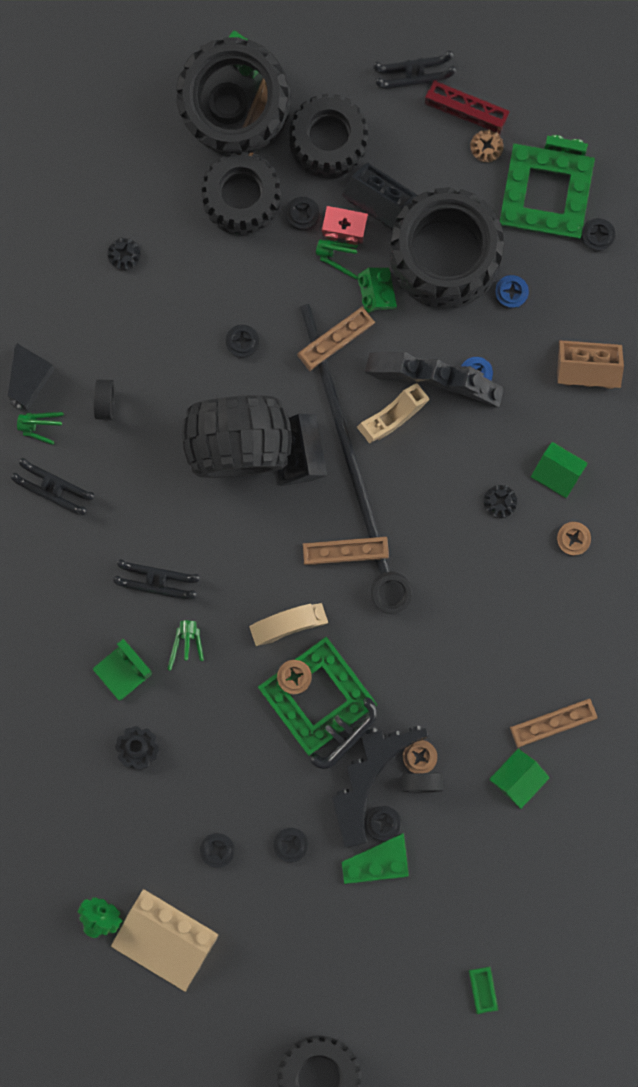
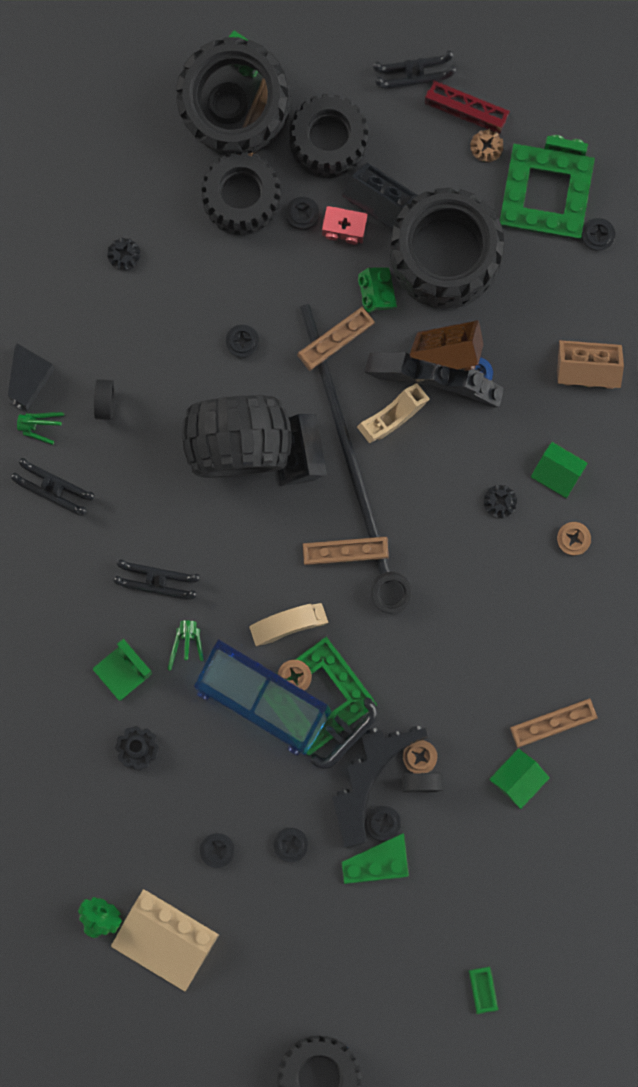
green plant [316,239,358,279] -> none
blue gear [495,275,529,309] -> none
none -> windscreen [194,639,332,756]
none -> reddish brown slope [410,320,484,371]

